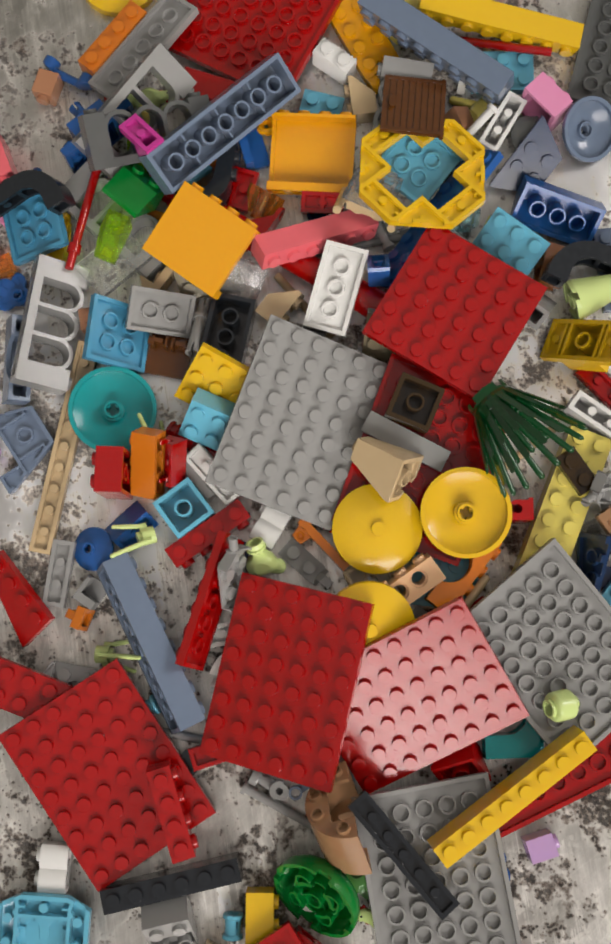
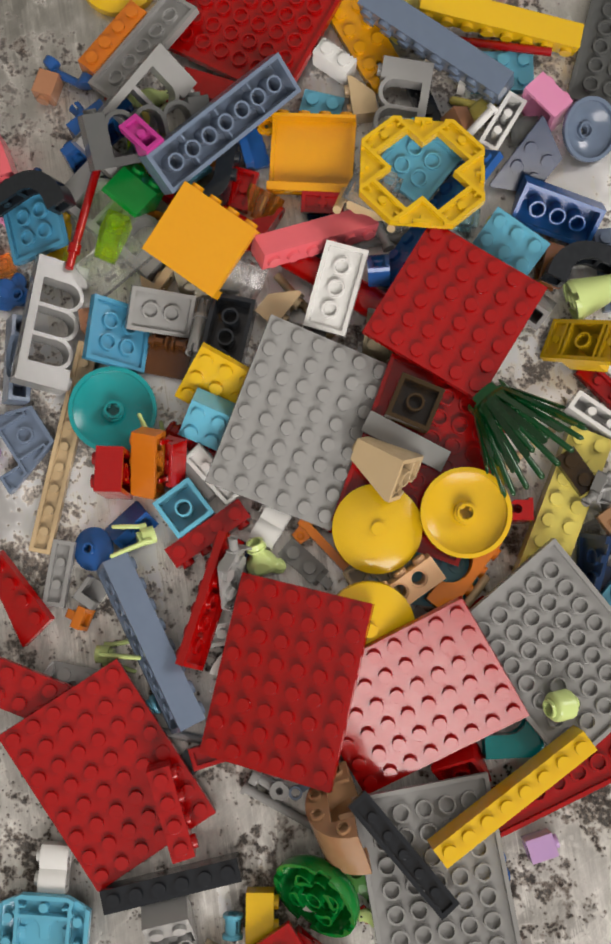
reddish brown piece [380,74,447,140] -> none

